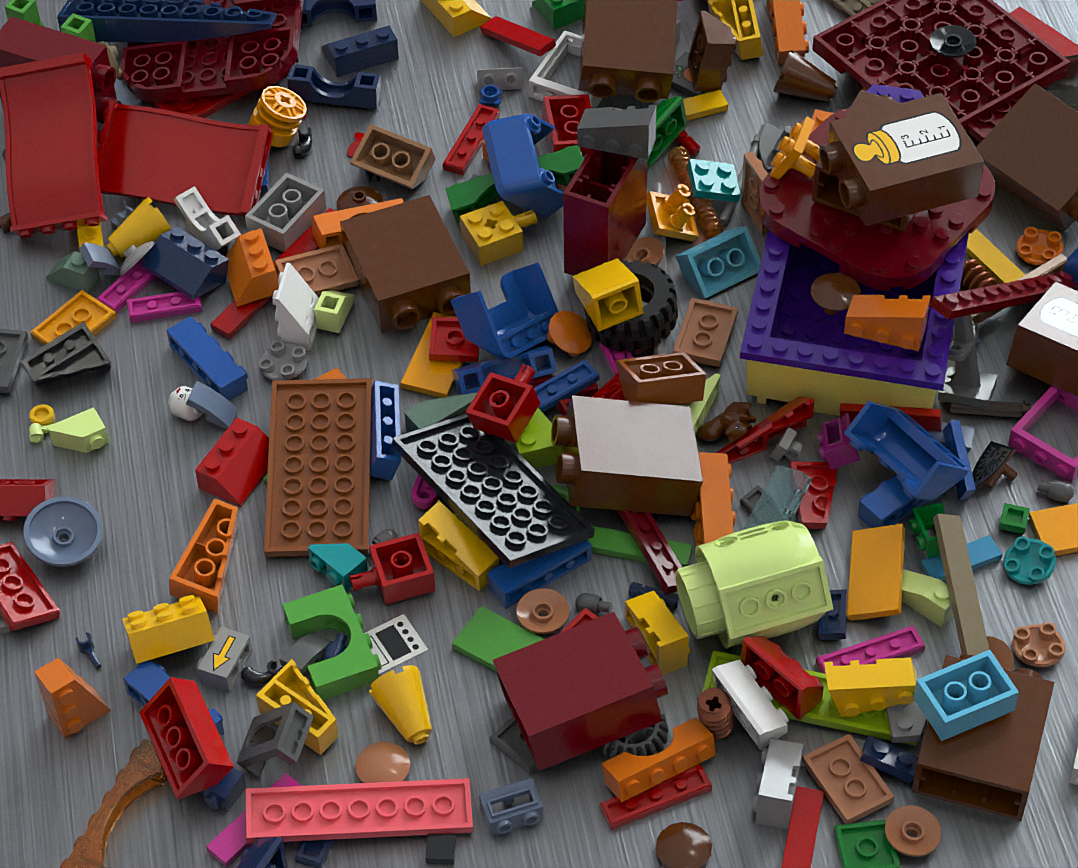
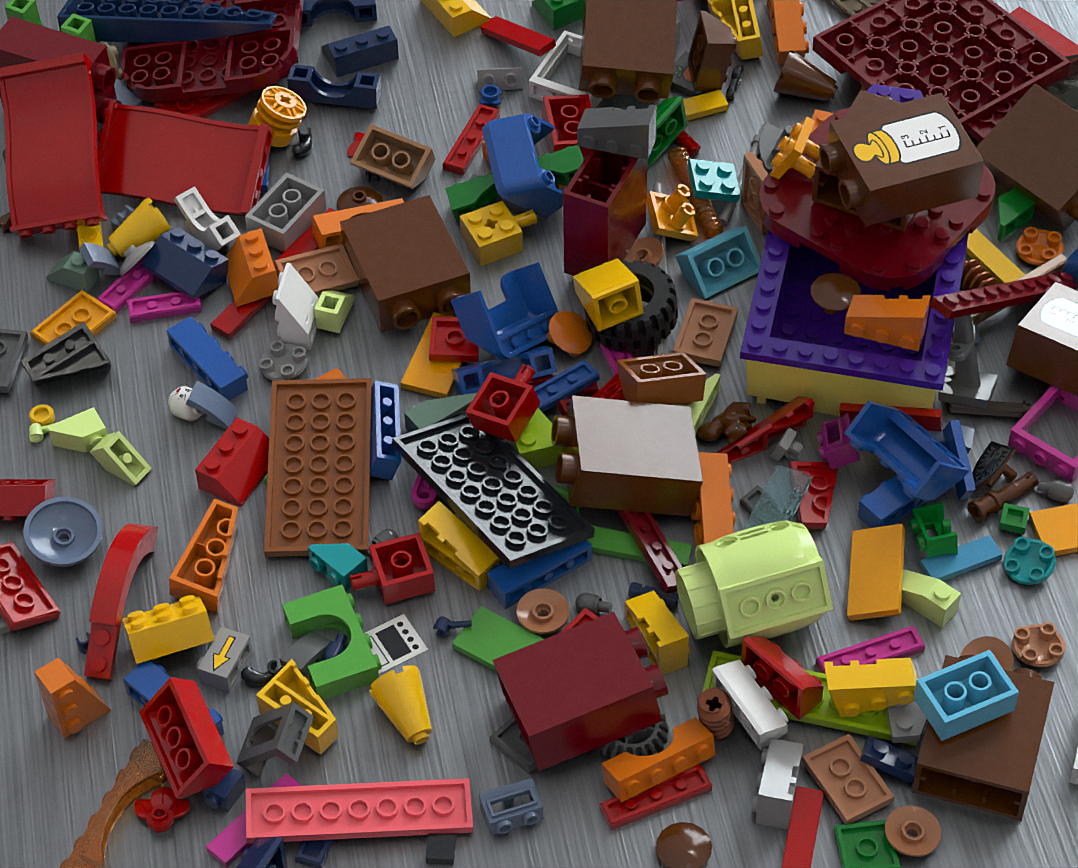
nougat dish [355,741,410,783] -> none
dark blue plate [818,589,848,640] -> none
black dish [930,25,976,58] -> none
dark tan tile [933,514,989,656] -> none
none -> red arch [84,523,158,679]
none -> yellowish green slope [90,431,152,486]
none -> red plate [134,787,190,833]
none -> dark blue hand [433,616,472,638]
none -> black piece [726,64,744,100]
none -> reddish brown pin [967,471,1039,522]
none -> green slope [996,188,1035,242]

